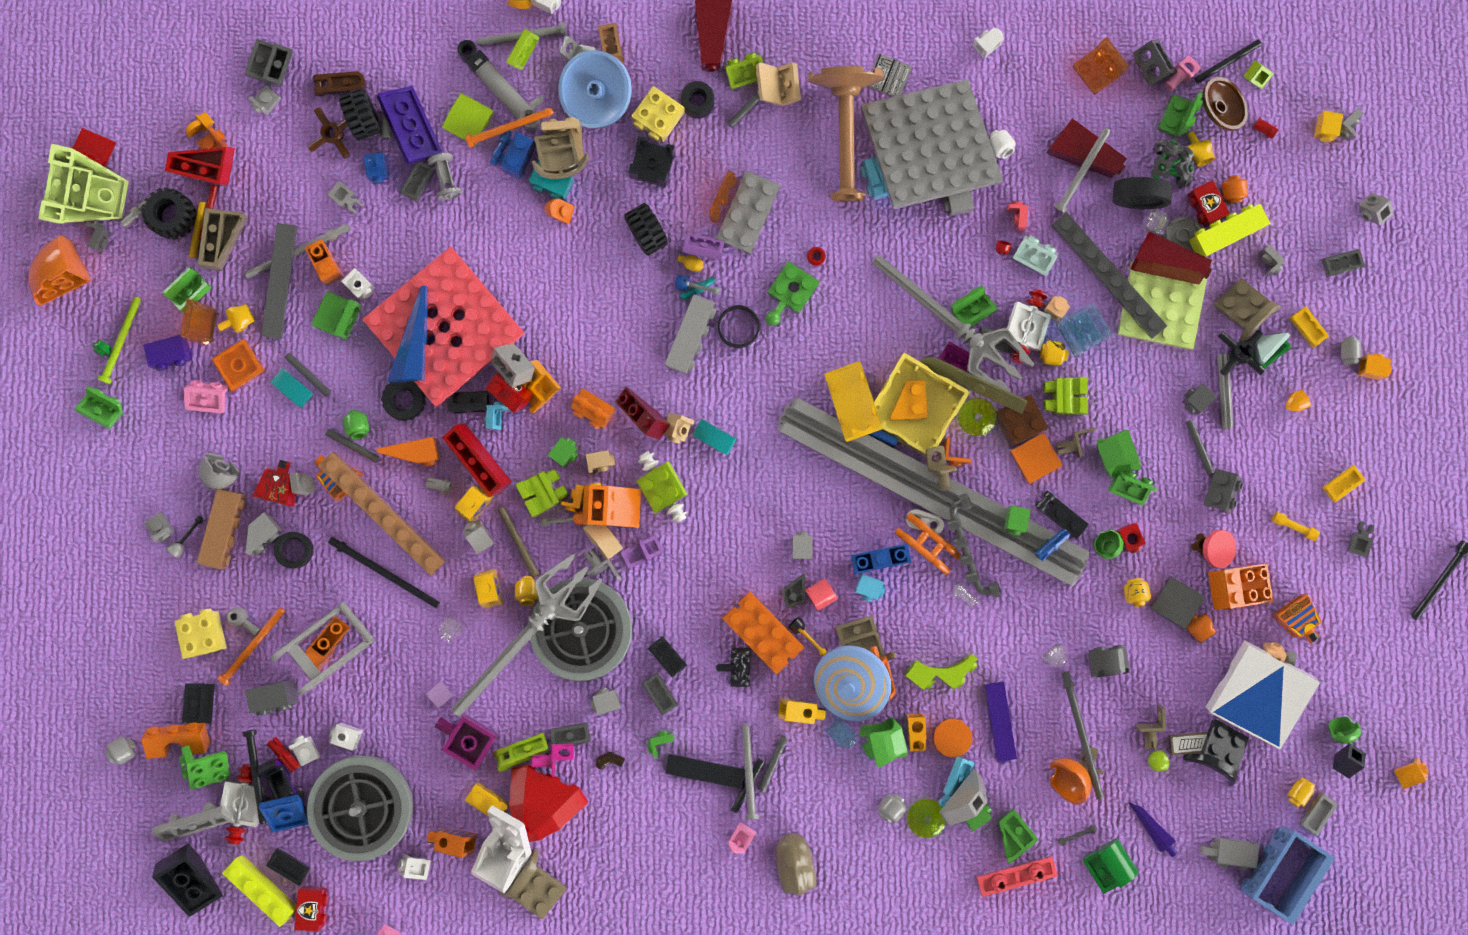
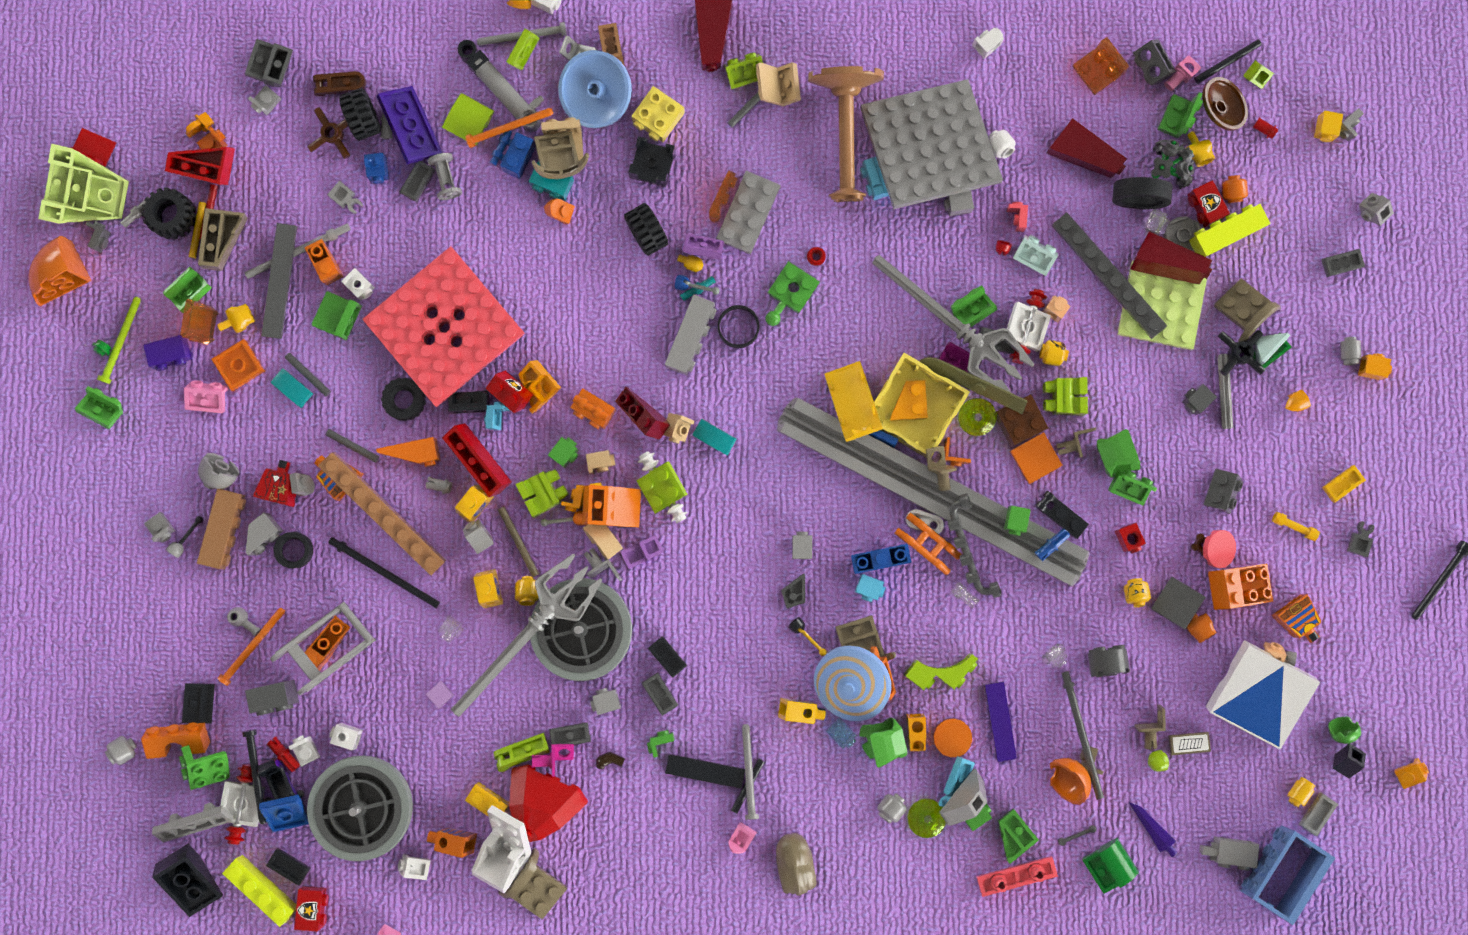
light yellow brick [174,609,227,659] -> none
bright green head [342,410,370,440] -> none
blue wedge [387,285,428,382] -> none
magenta brick [434,715,499,770] -> none
light grey brick [491,343,535,387] -> none
black tyre [681,81,714,119] -> none
black piece [716,647,750,687] -> none
orange piece [722,592,804,675] -> none
dark grey bar [758,735,788,792] -> none
coral piece [805,578,838,611] -> none
light grey sticker [868,54,912,97] -> none
light grey bar [1054,128,1110,213] -> none
clear light blue brick [1056,303,1113,358] -> none
bright green hair [1094,529,1124,559] -> none
black piece [1183,719,1249,786] -> none
dark grey bar [1186,419,1214,475] -> none
light grey bracket [1259,245,1286,277] -> none
yellow plate [1289,306,1329,348] -> none

